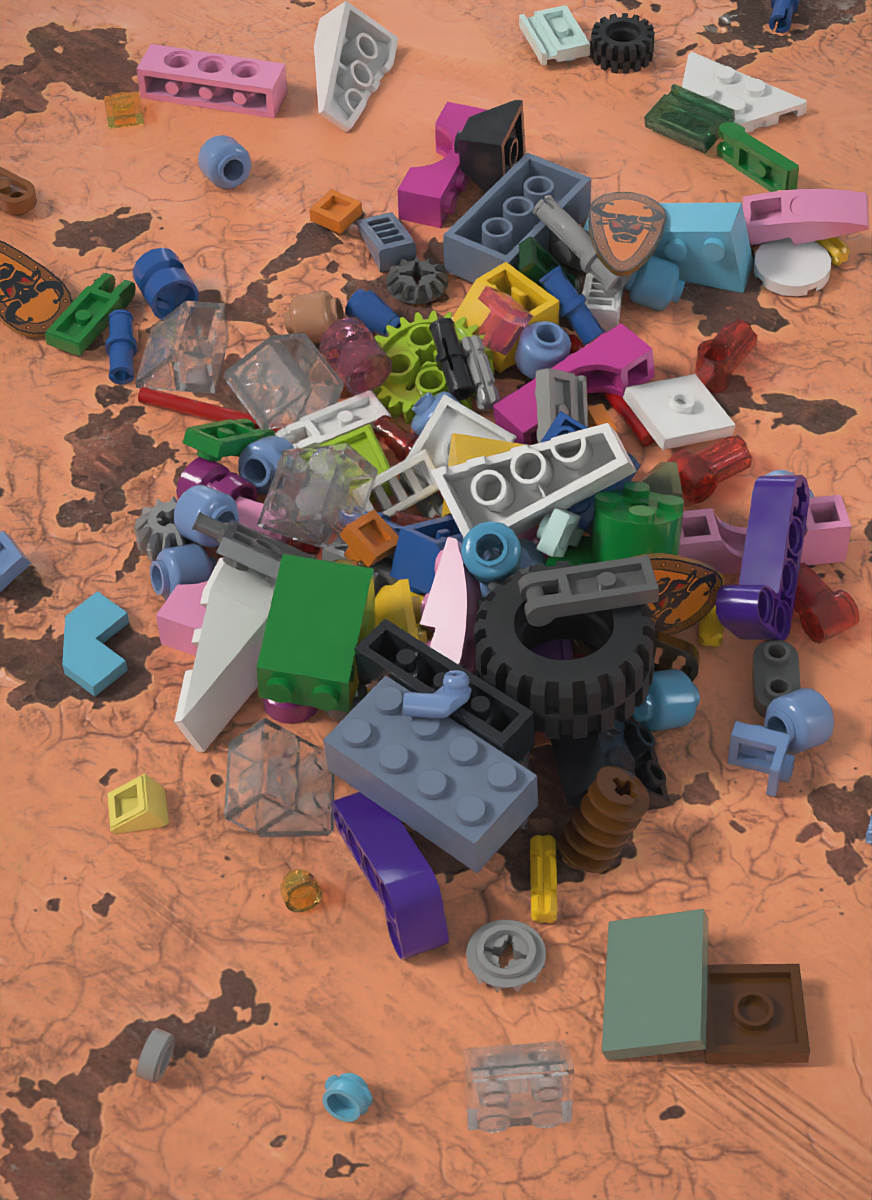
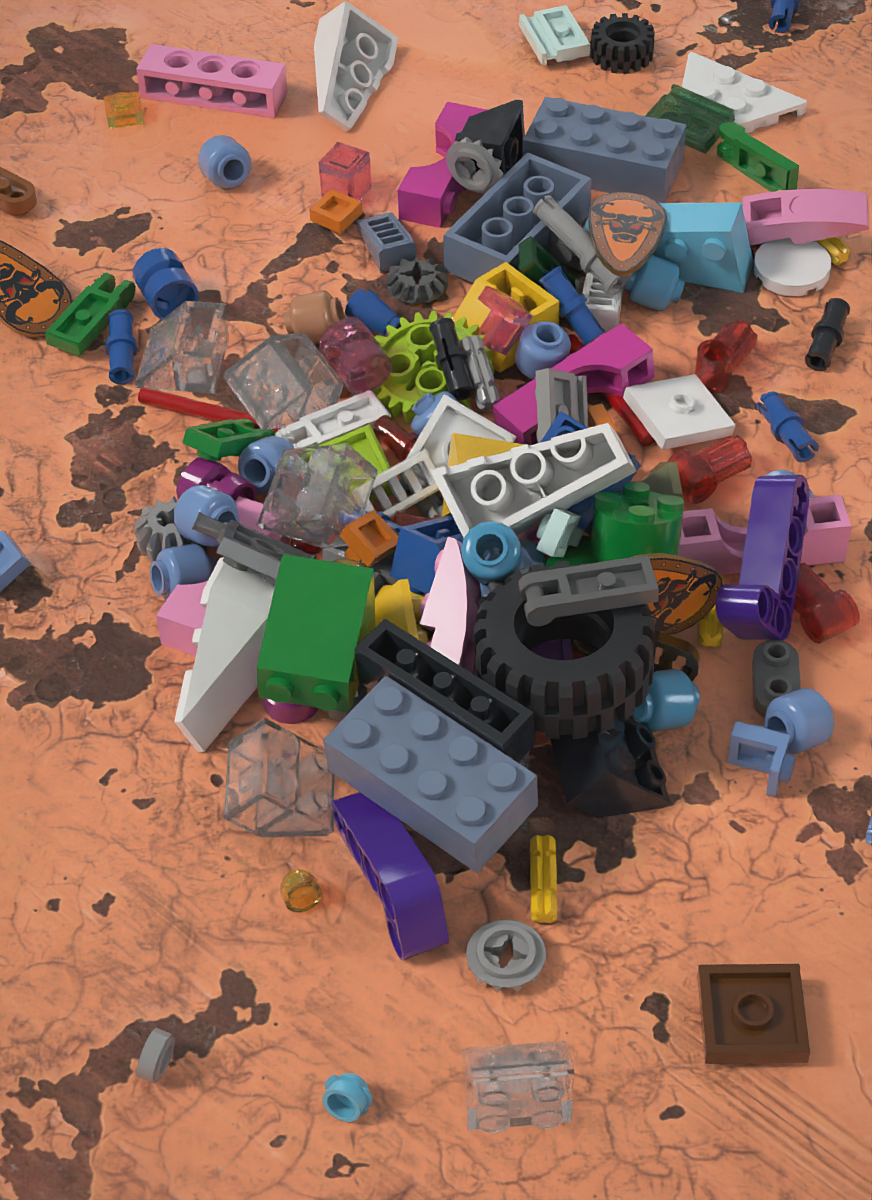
medium azure tile [62,591,129,697] -> none
light yellow slope [107,773,169,834] -> none
medium blue arm [403,670,471,719] -> none
reddish brown piece [558,766,650,873] -> none
sand green tile [602,909,709,1060] -> none
none -> clear pink panel [318,142,372,201]
none -> light grey gear [446,137,503,193]
none -> sand blue brick [523,97,686,203]
none -> blue pin [757,391,819,462]
none -> black pin [805,298,850,371]

